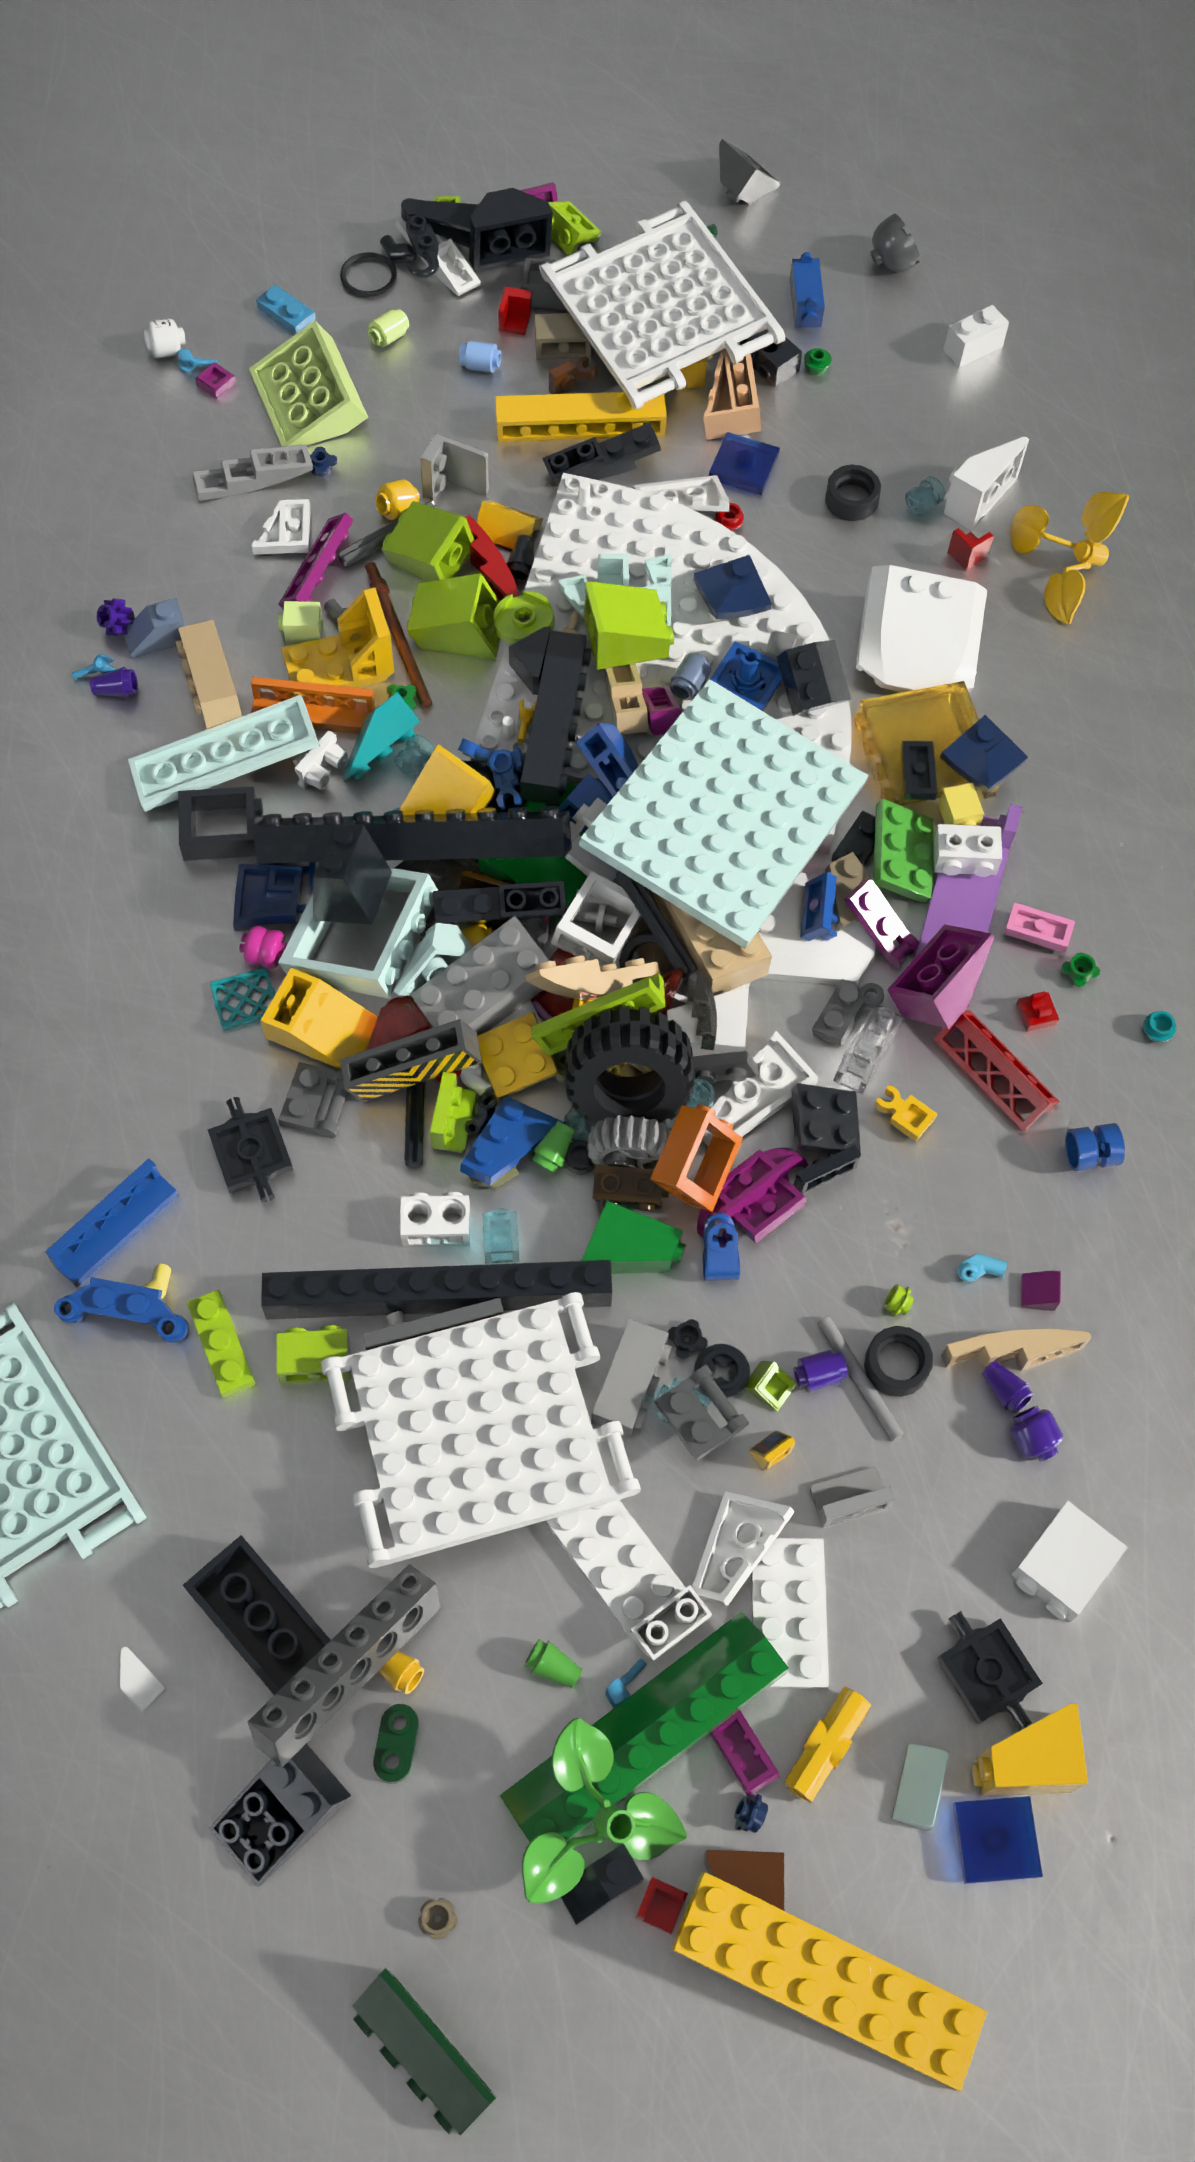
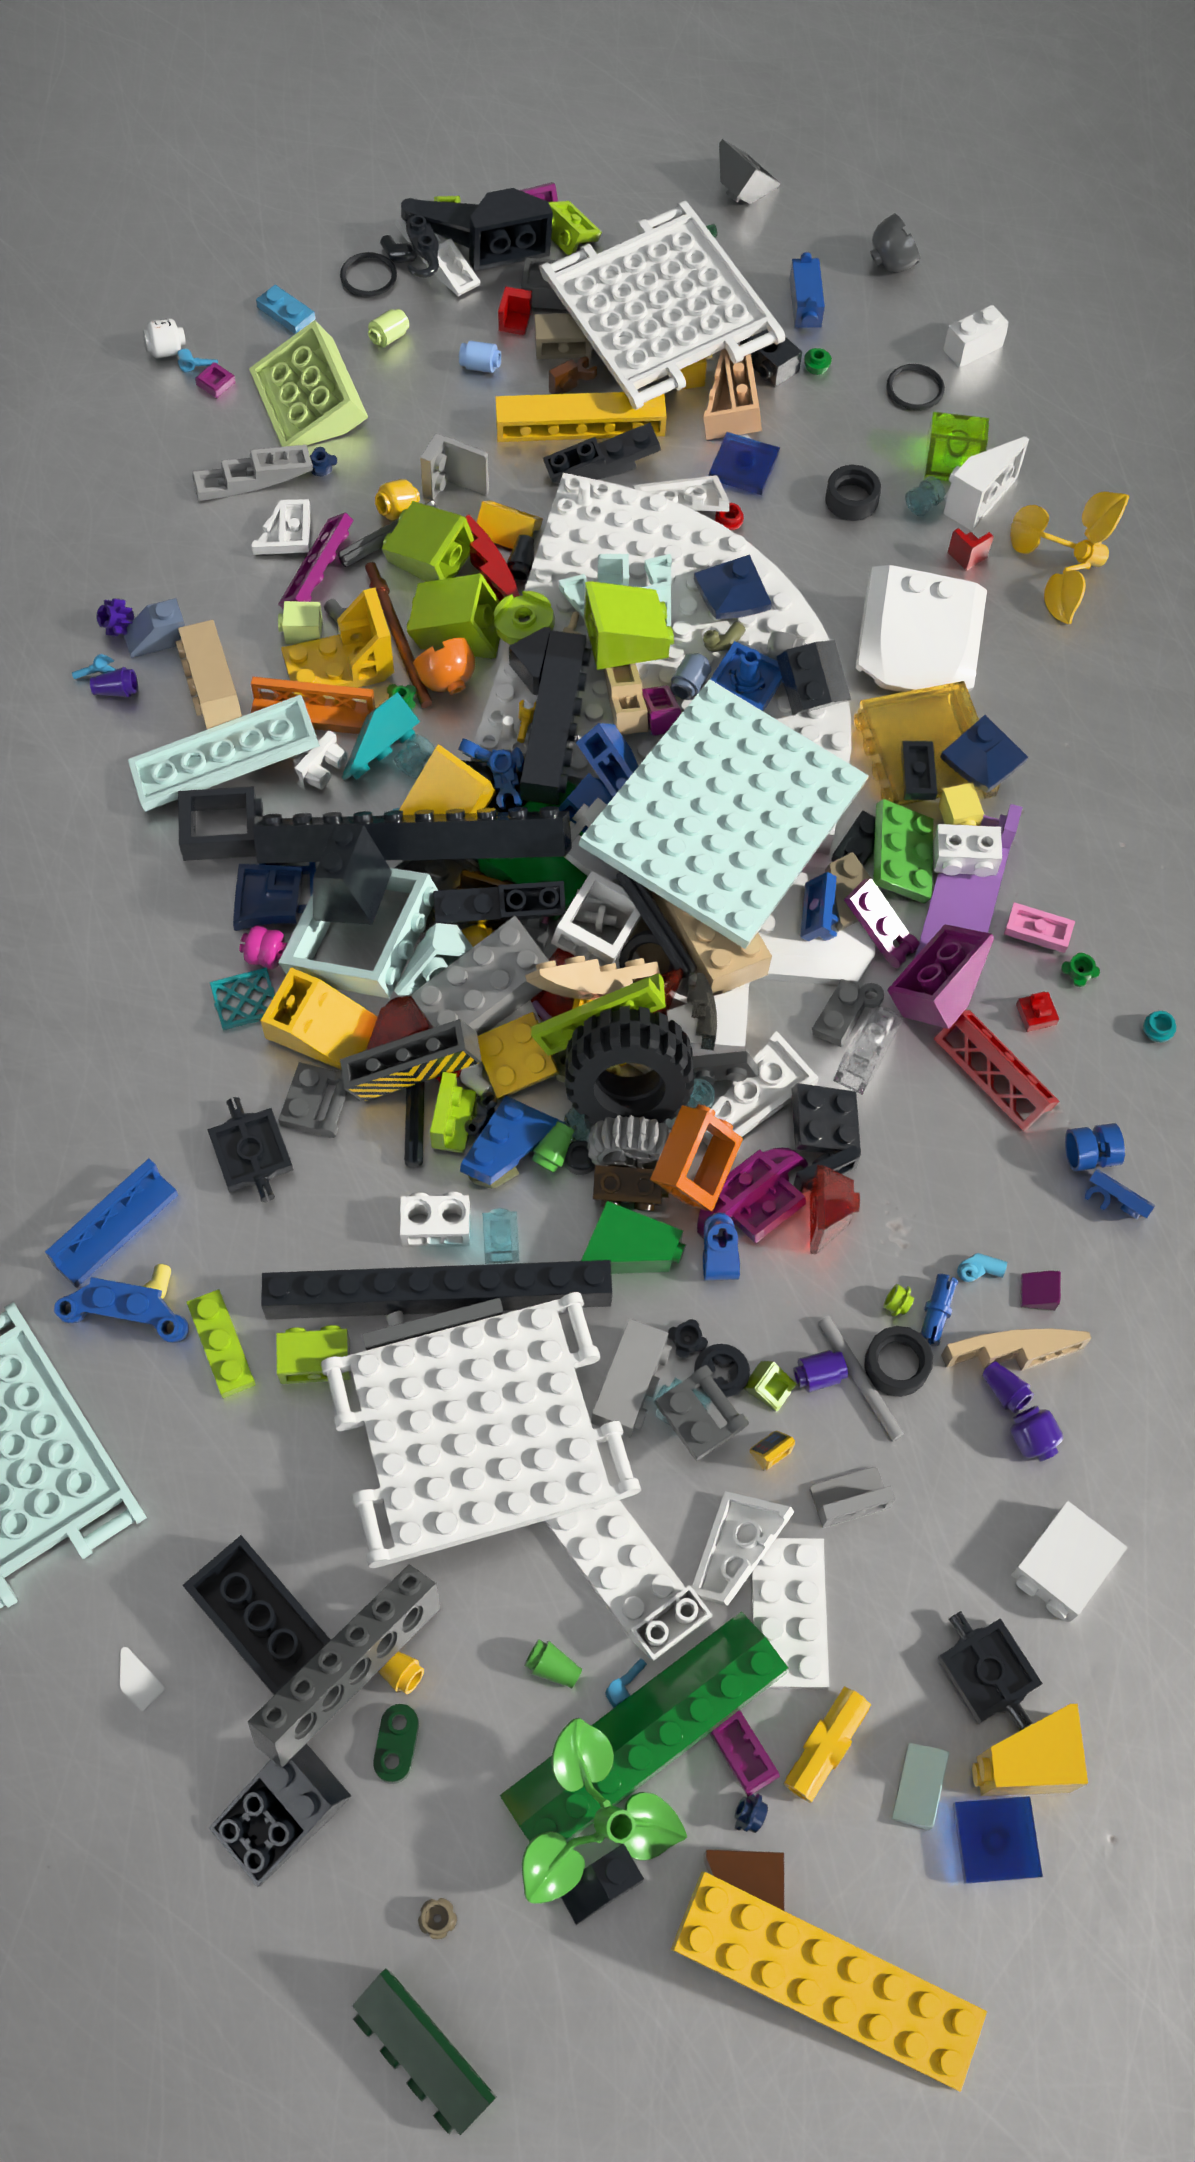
red panel [635,1877,688,1935] -> none
yellow plate [874,1085,937,1142] -> none
none -> orange cylinder [413,638,475,695]
none -> olive arm [703,622,746,652]
none -> clear red slope [809,1165,860,1254]
none -> black tyre [886,364,945,410]
none -> blue pin [920,1274,958,1346]
none -> clear neon green slope [924,412,989,481]
none -> blue plate [1085,1169,1155,1219]

